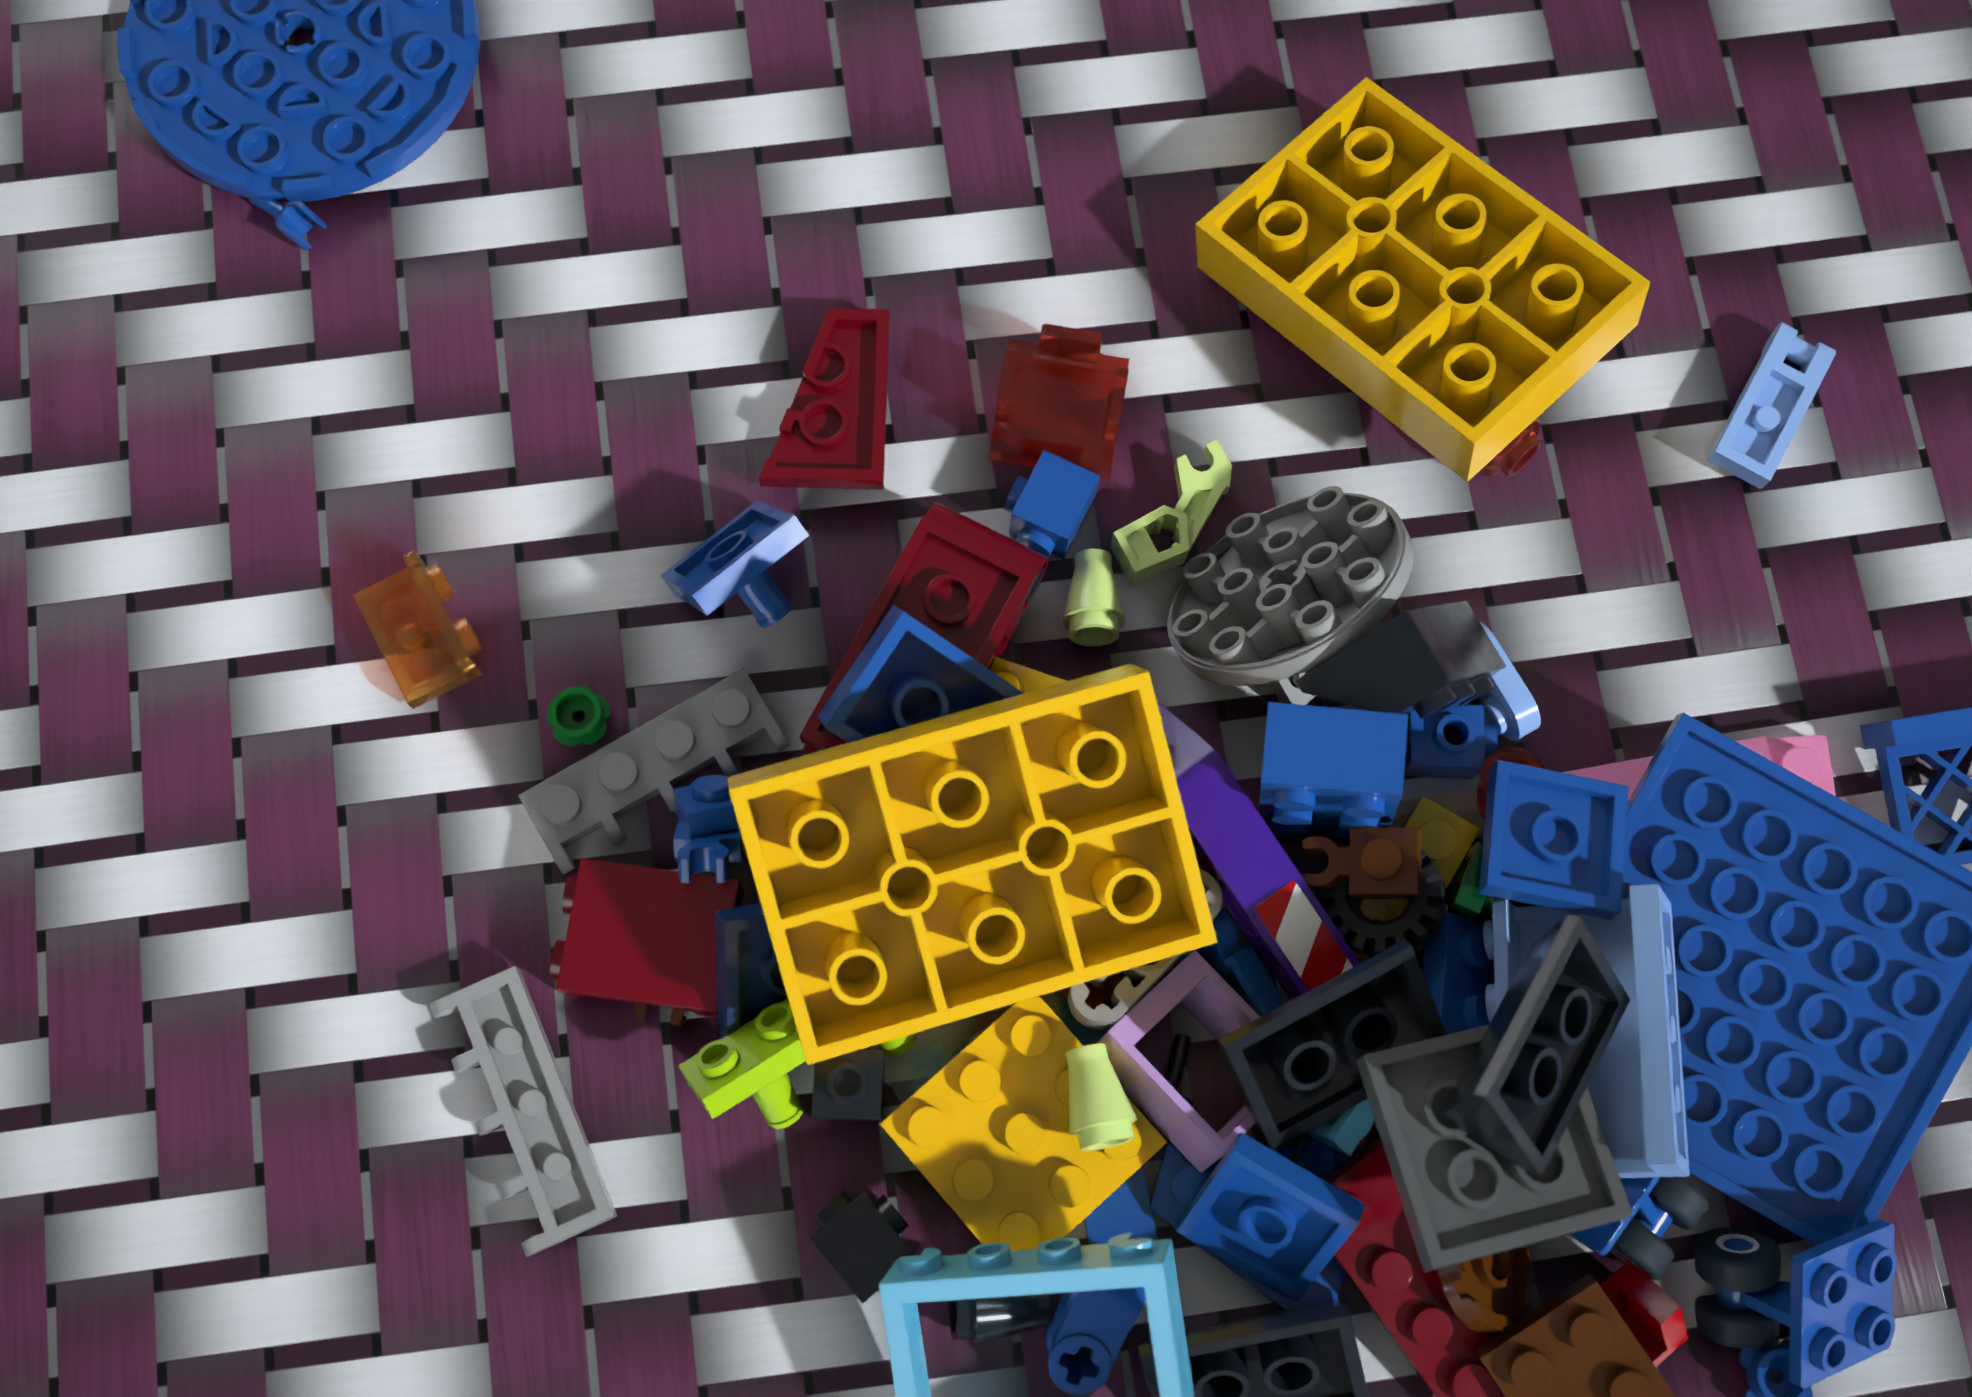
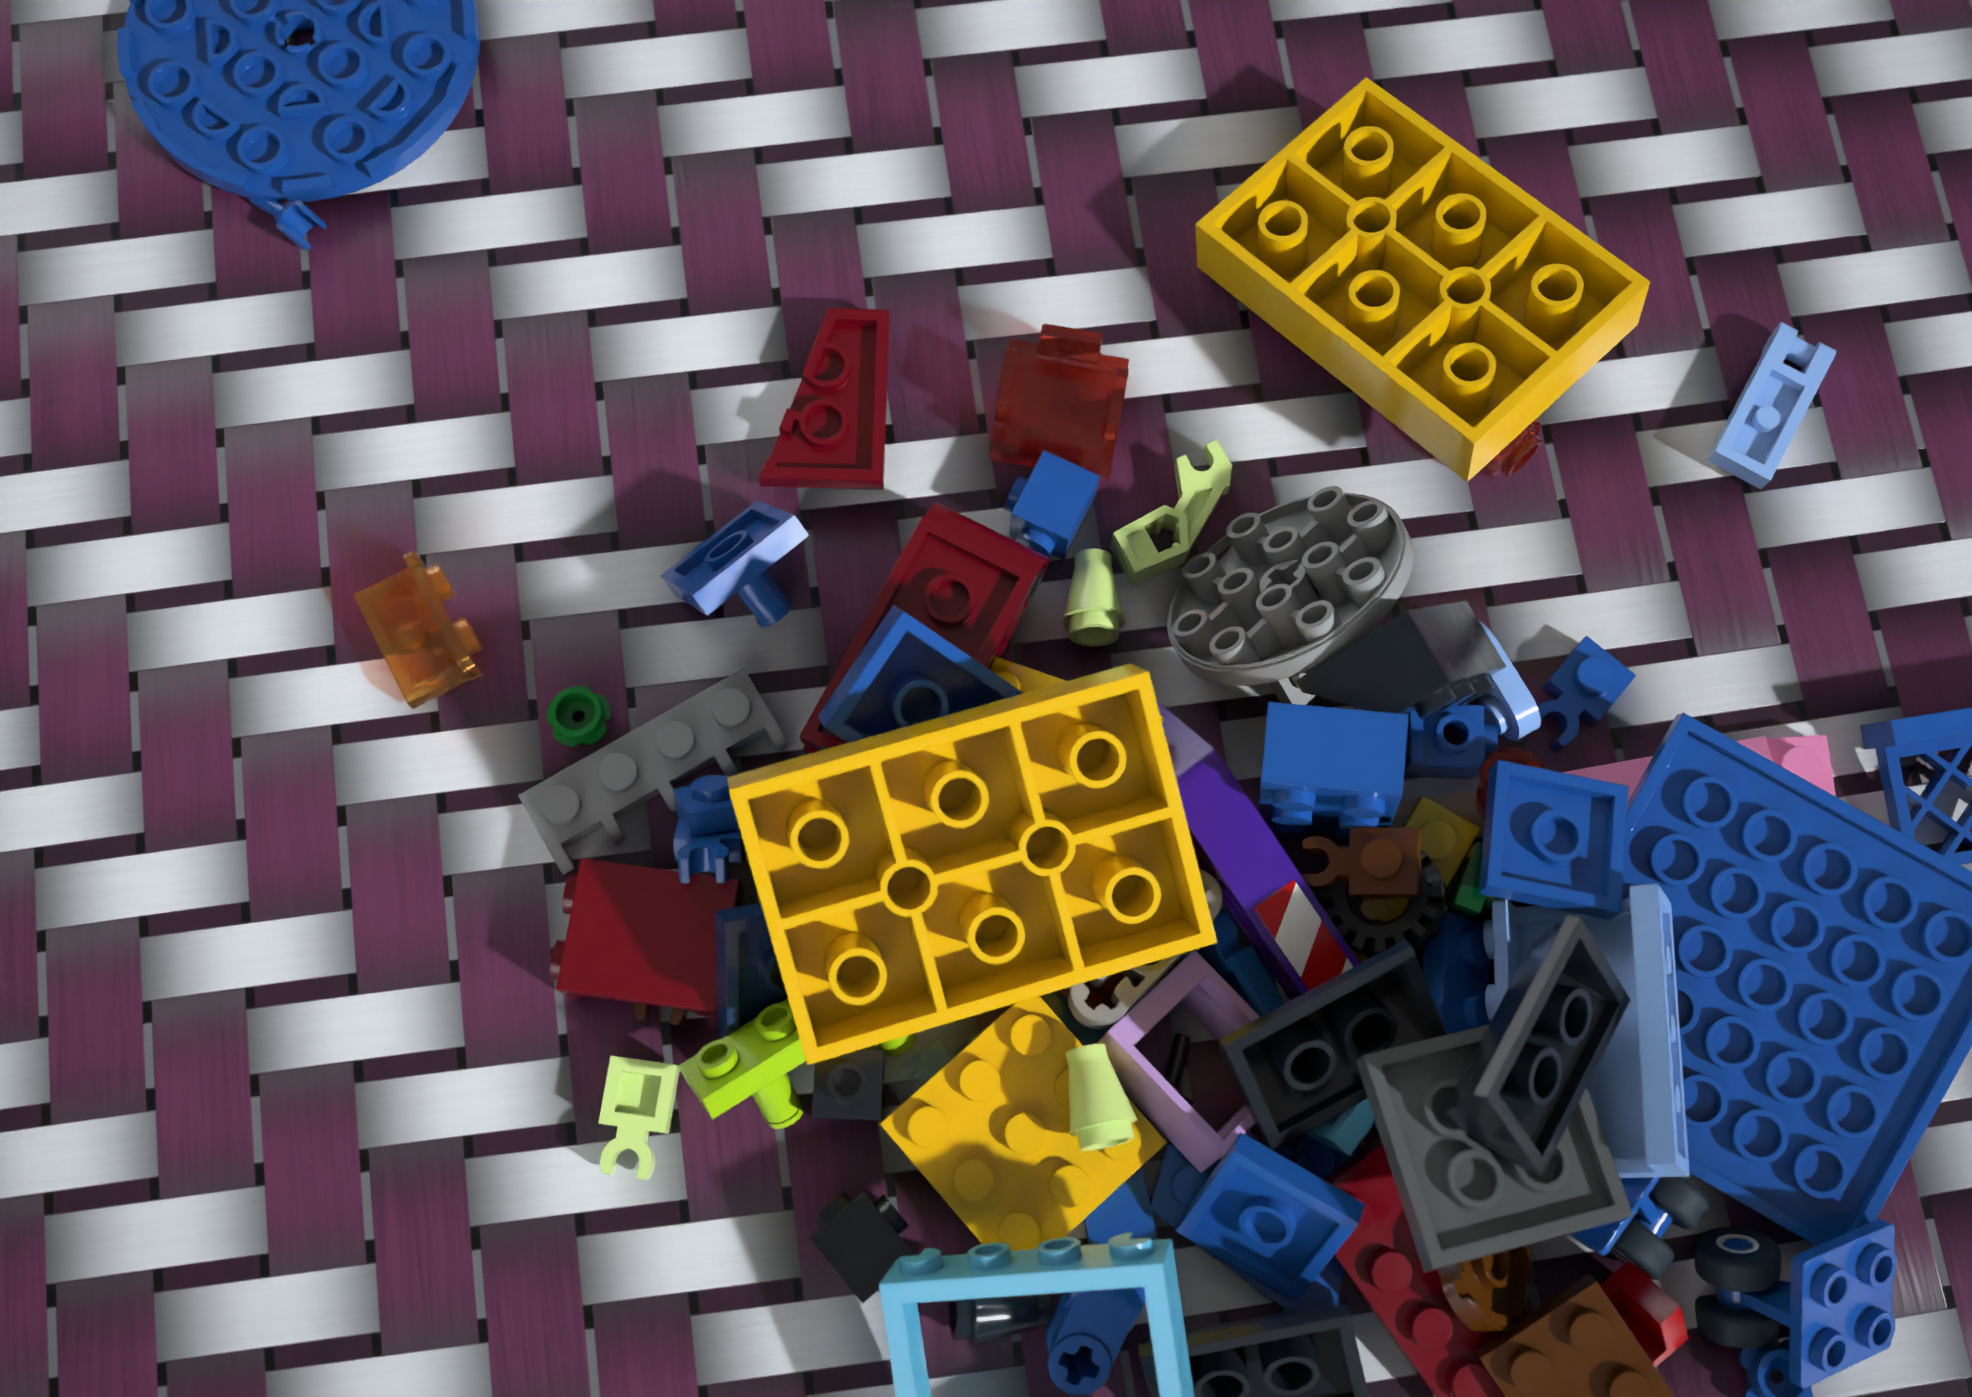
light grey hinge [430,966,617,1257] -> none
none -> yellowish green plate [598,1056,680,1180]
none -> blue plate [1538,636,1636,752]

